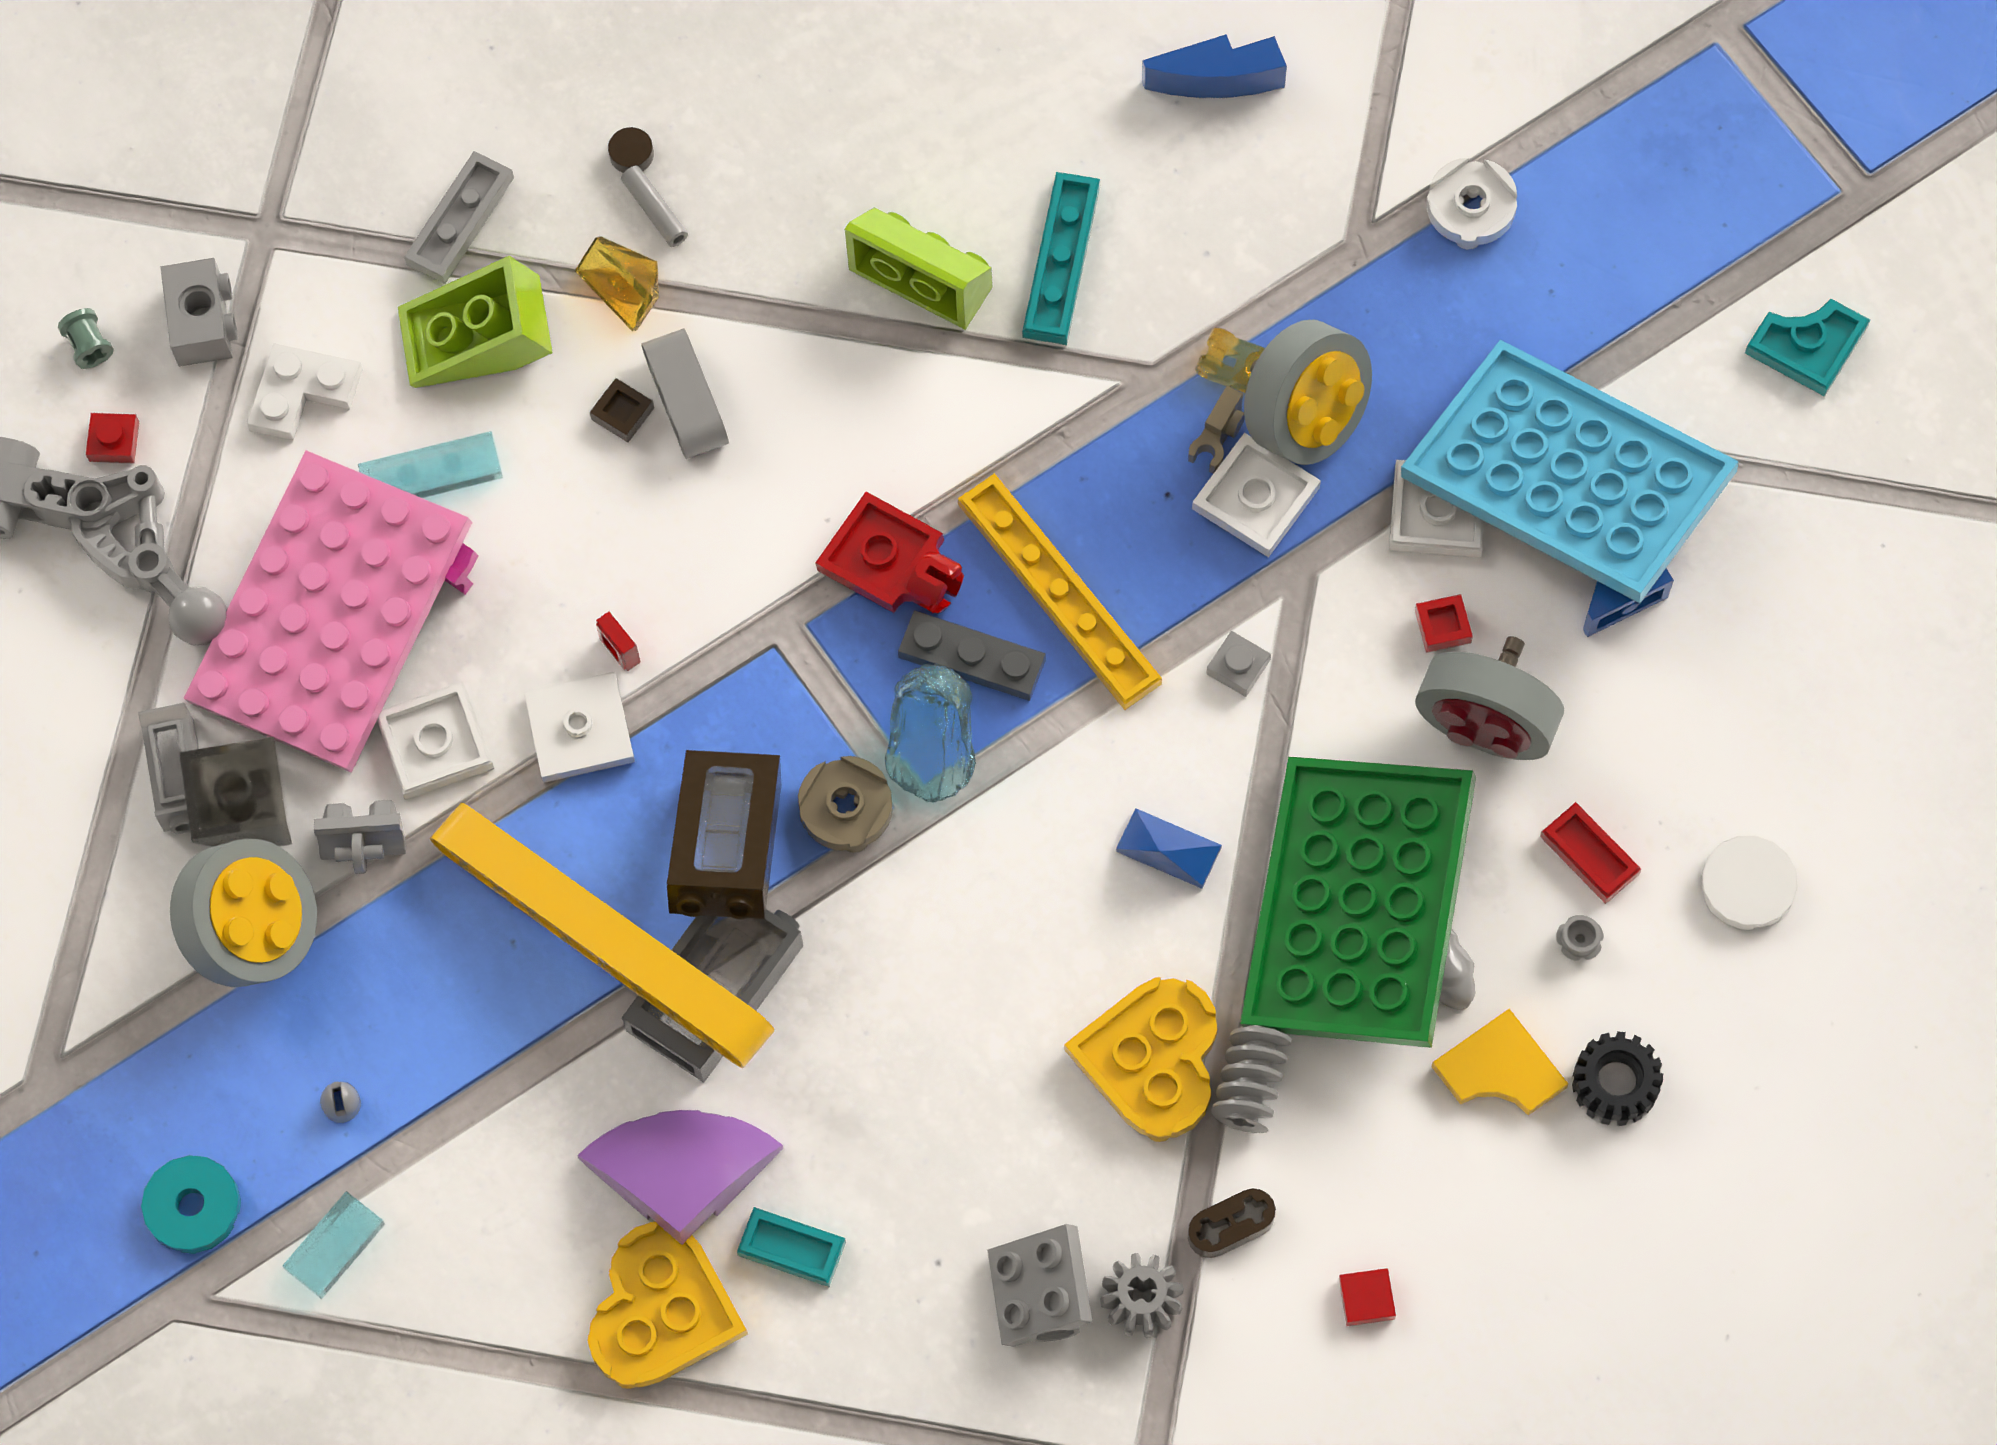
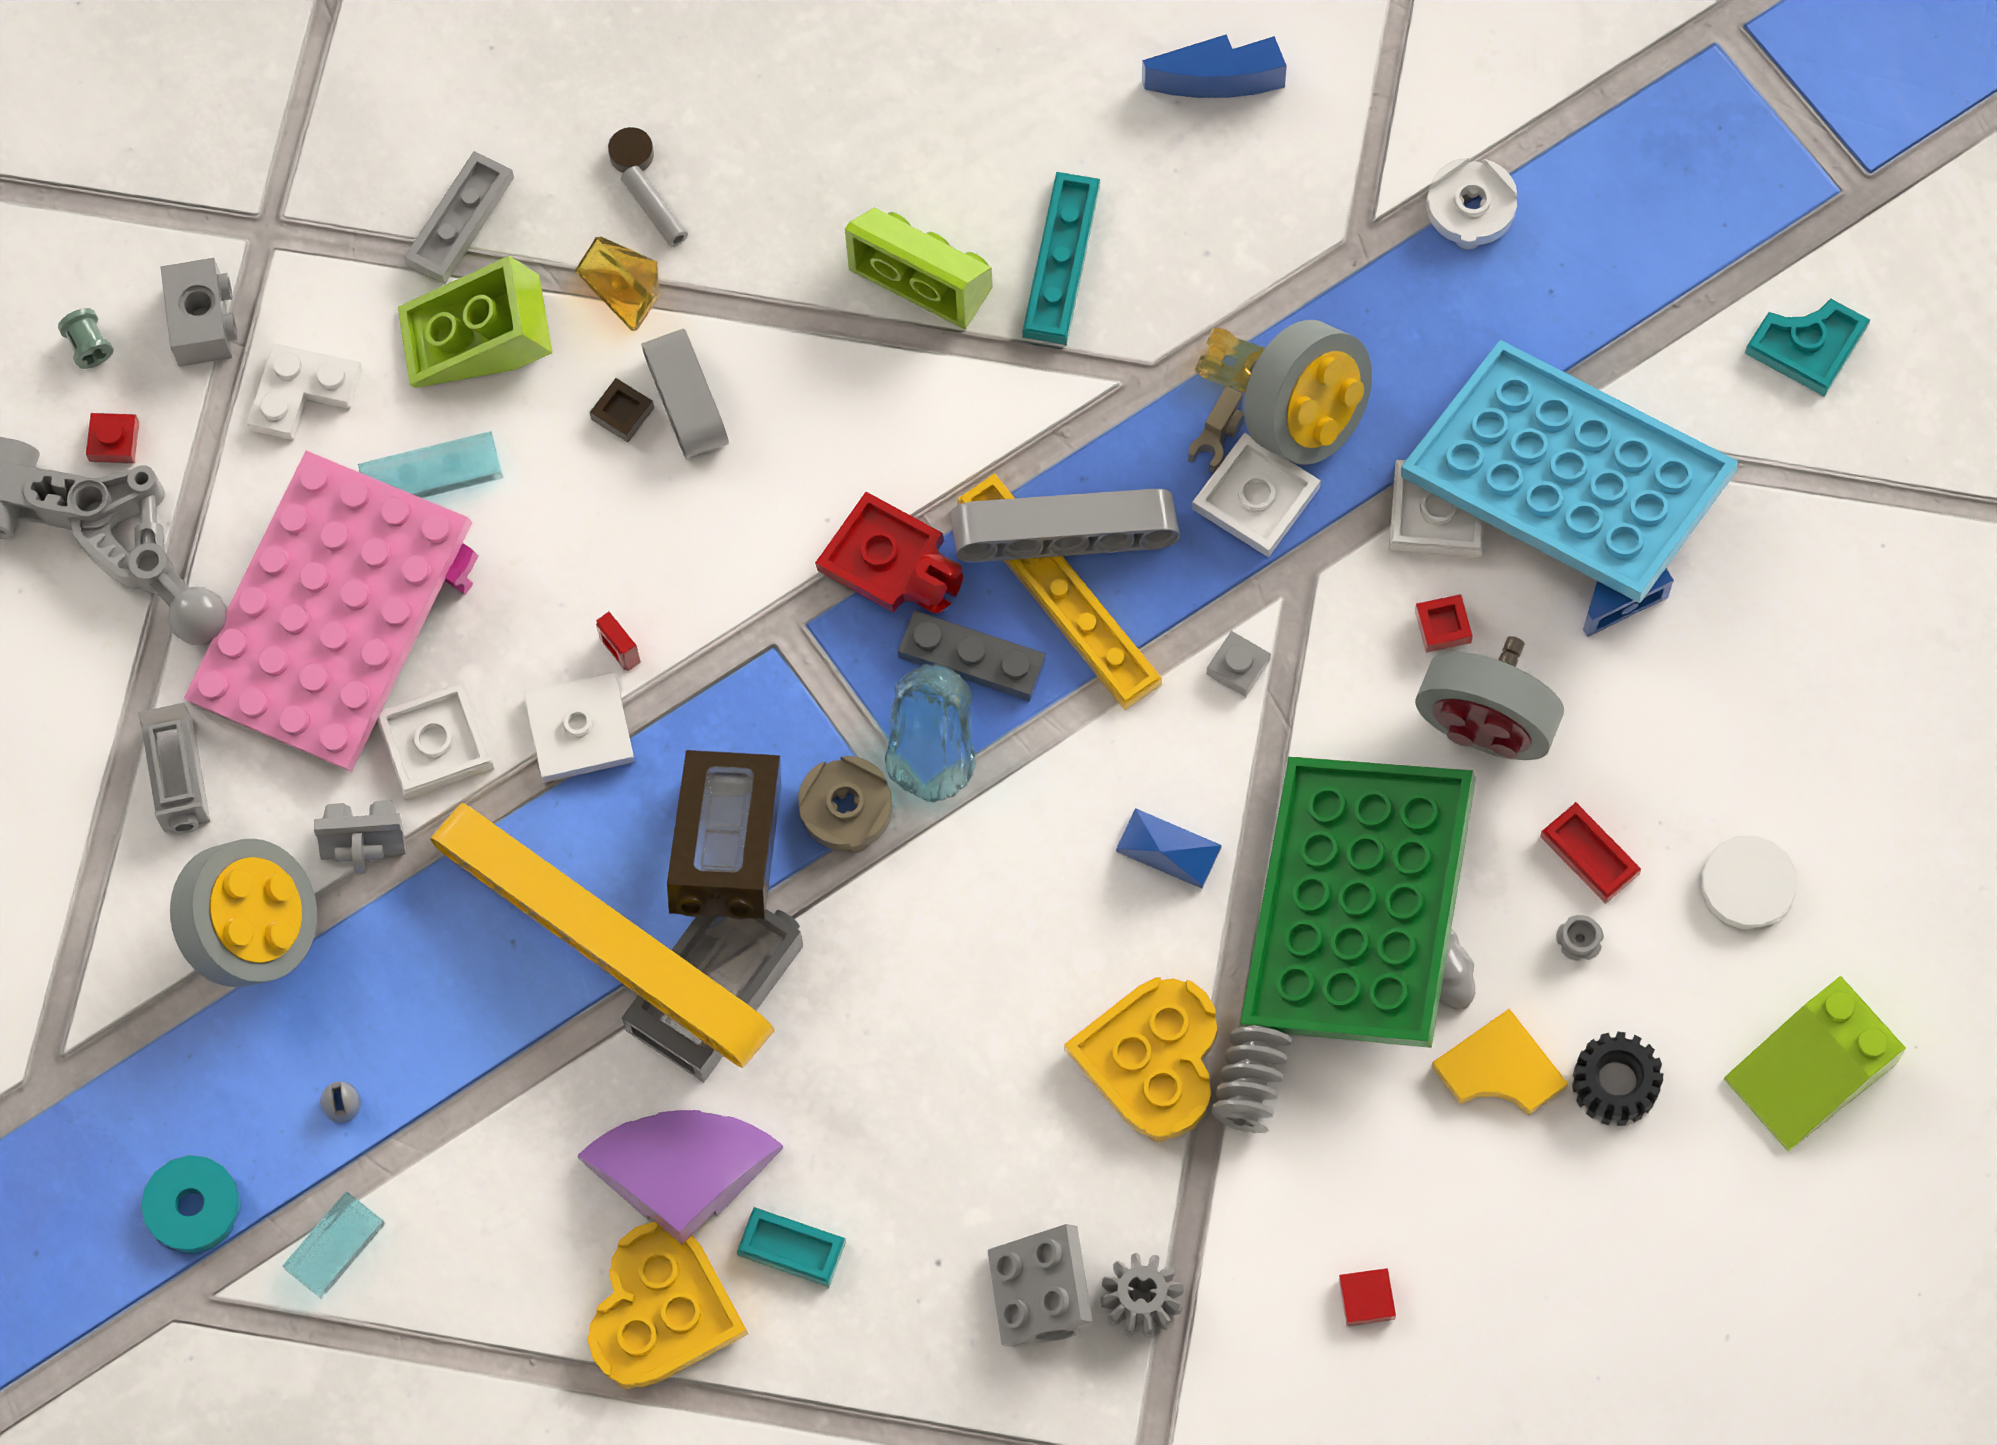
clear smoke slope [179,737,292,847] -> none
dark brown beam [1188,1188,1276,1258] -> none
none -> light grey beam [950,489,1180,562]
none -> lime slope [1724,975,1906,1152]

